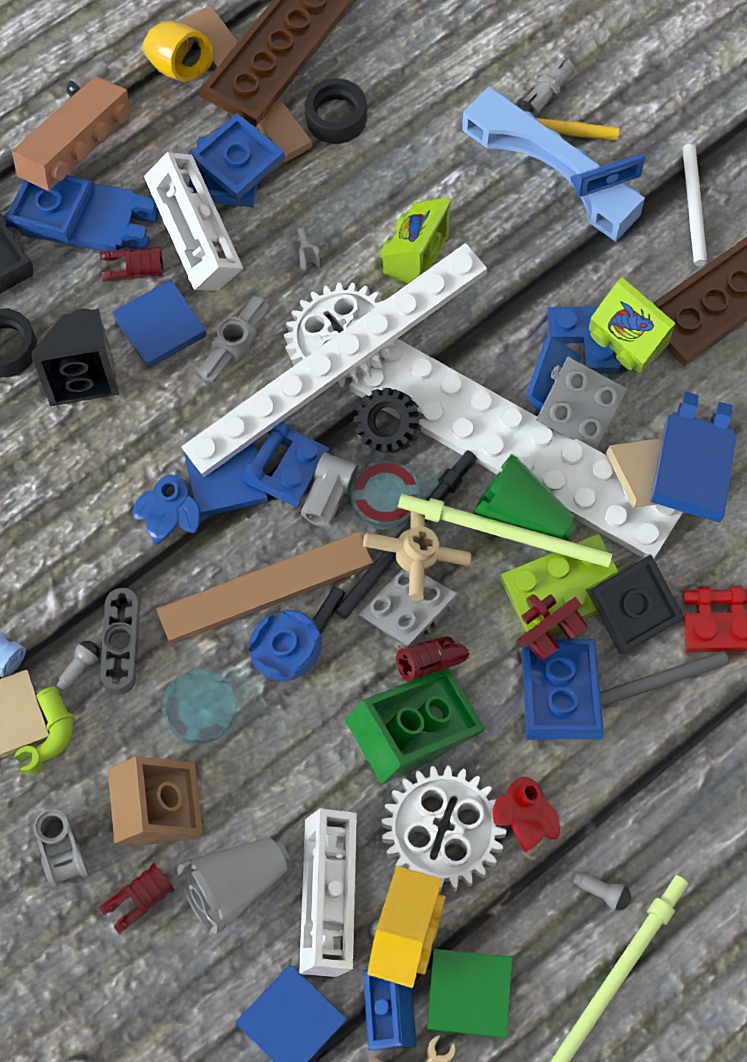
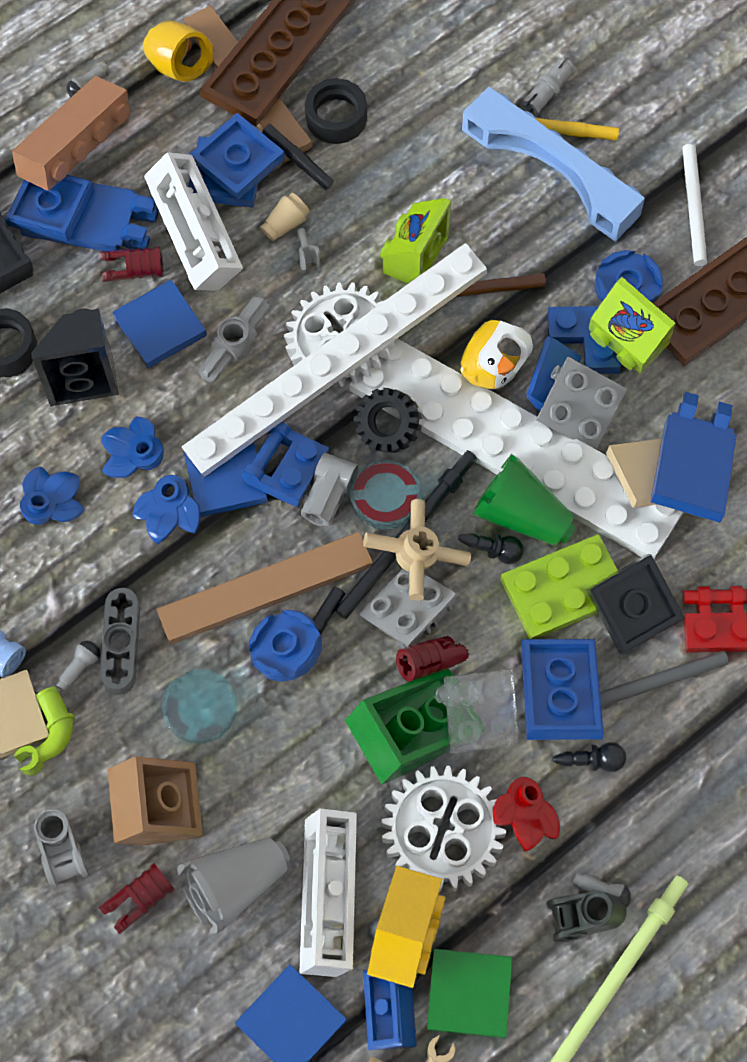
yellowish green bar [398,494,612,568] -> none
dark red hips [517,594,587,660] -> none
blue slope [570,153,645,197] -> none
none -> blue plate [20,467,85,525]
none -> blue plate [101,416,164,478]
none -> tan cone [260,192,310,242]
none -> black piece [261,123,335,190]
none -> clear hinge [435,669,519,753]
none -> reddish brown bar [456,273,546,297]
none -> black bar [458,533,524,564]
none -> piece [460,320,533,389]
none -> pearl dark grey piece [546,890,626,942]
none -> black bar [552,742,626,772]
none -> blue tile [594,250,663,303]

